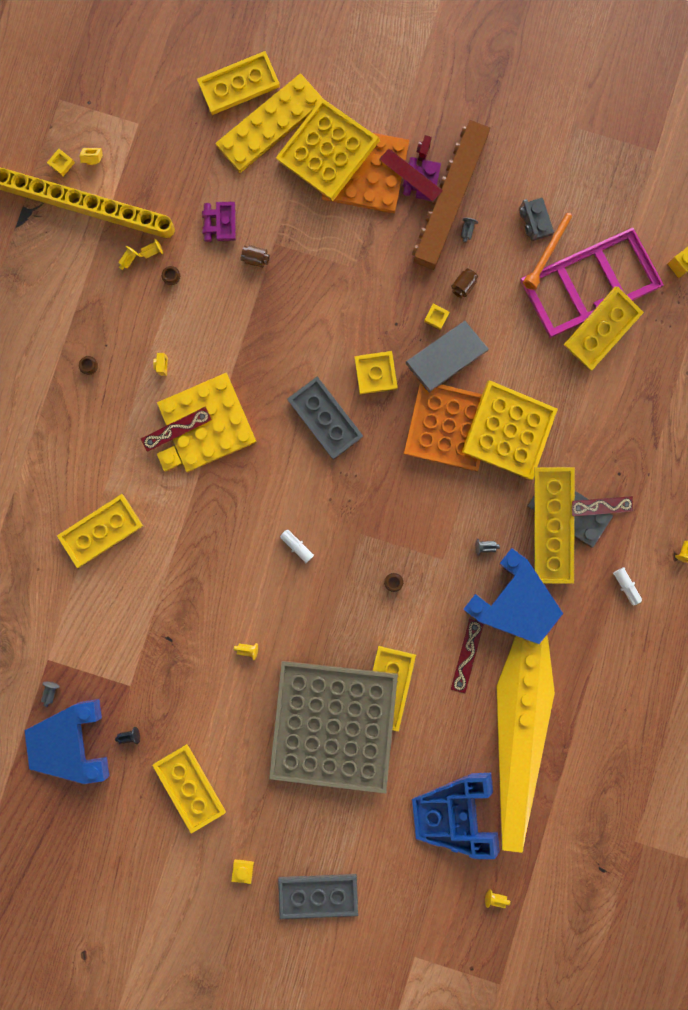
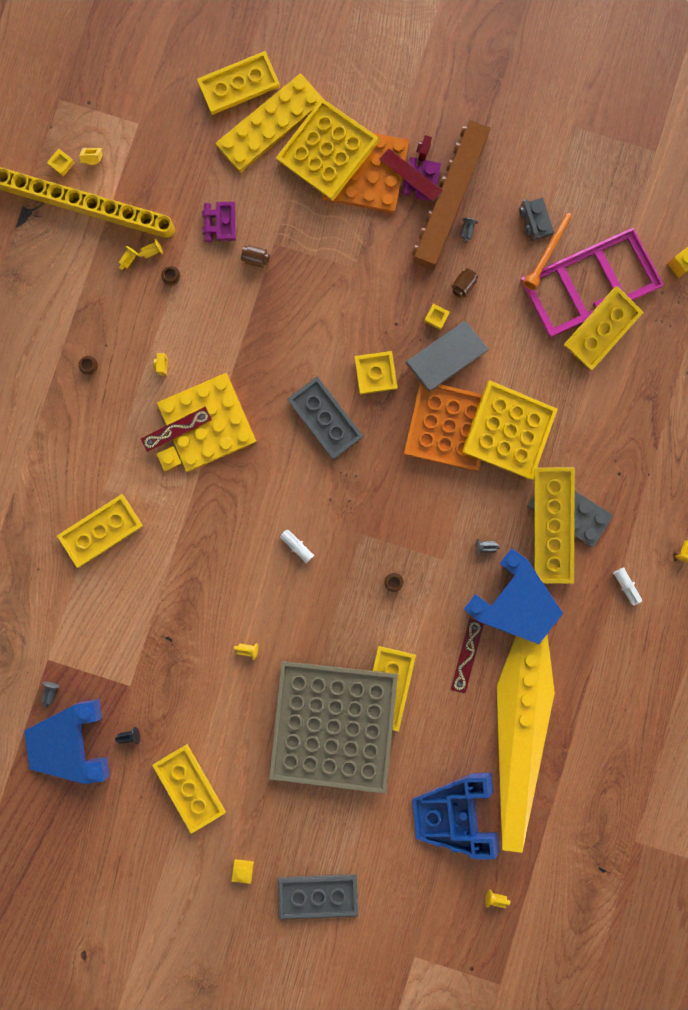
sticker [572,496,633,516] -> none

